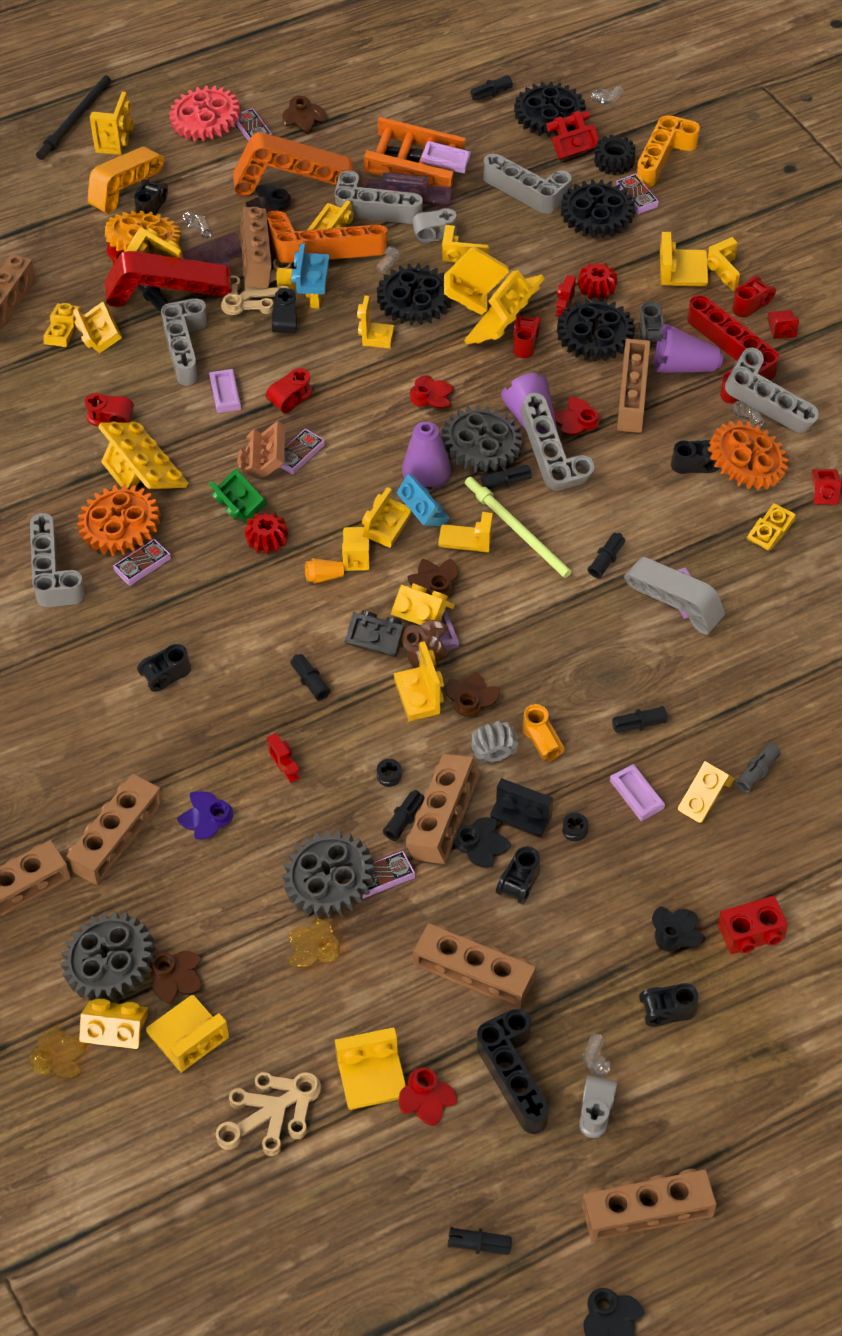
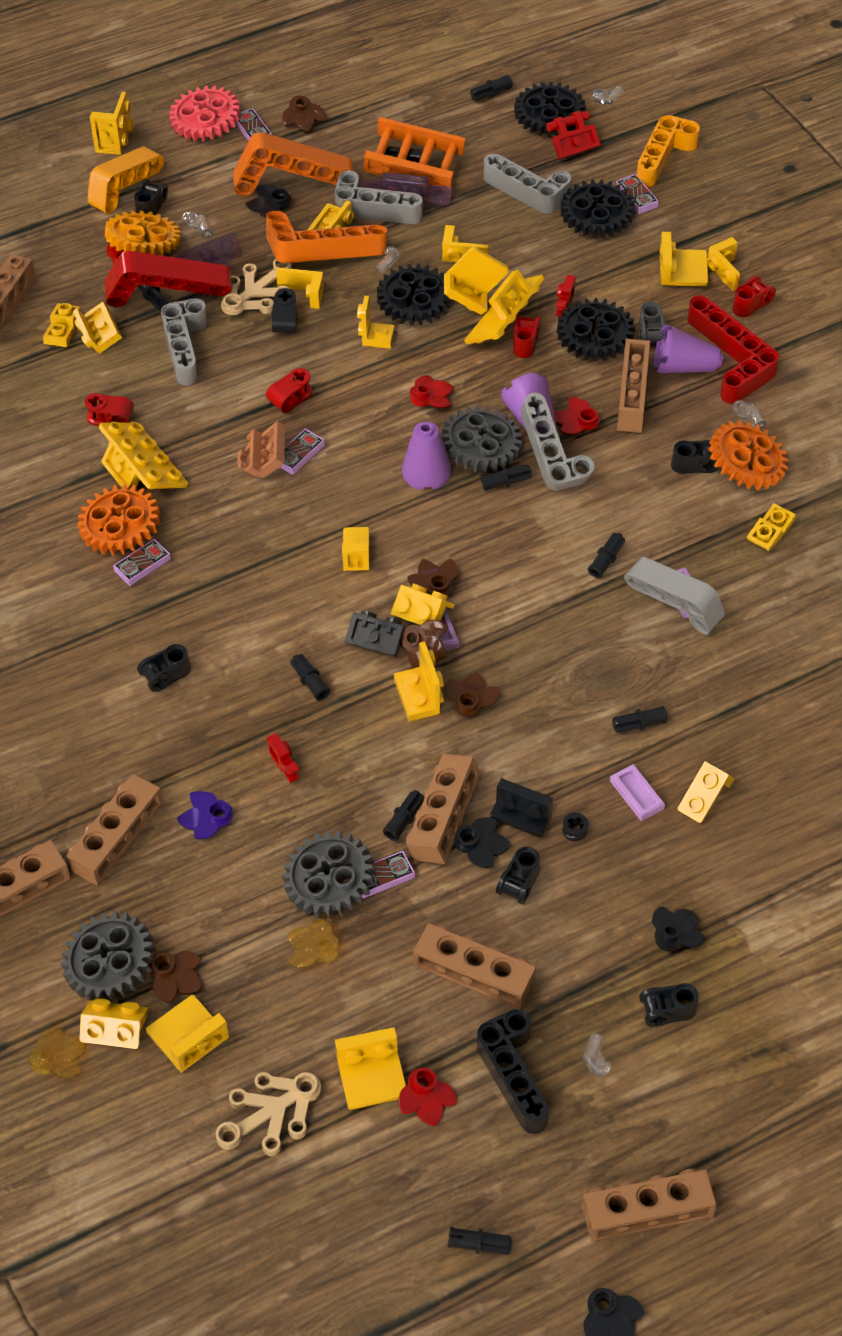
light grey beam [30,513,86,607] -> none
black bar [36,75,111,160] -> none
yellow bracket [126,227,184,259] -> none
lavender tile [209,369,241,413] -> none
green bracket [209,468,268,524] -> none
medium nougat brick [240,207,271,288] -> none
red gear [244,510,288,555] -> none
dark azure bracket [292,243,330,294] -> none
light orange cone [305,558,344,584] -> none
yellow bracket [362,487,413,548] -> none
black bush [377,759,402,787] -> none
dark azure bracket [396,474,450,526] -> none
light grey piece [412,208,457,243] -> none
lavender tile [421,141,471,174] -> none
yellow bracket [438,512,493,552] -> none
yellowish green bar [465,477,571,578] -> none
light grey gear [471,721,518,763] -> none
light orange piece [522,704,565,762] -> none
red gear [577,262,618,301] -> none
light grey piece [579,1075,618,1138] -> none
black tyre [594,135,636,175] -> none
red brick [717,895,788,954] -> none
light grey beam [725,348,819,433] -> none
dark grey pin [735,743,781,793] -> none
red bracket [767,310,799,339] -> none
red bracket [811,469,841,505] -> none

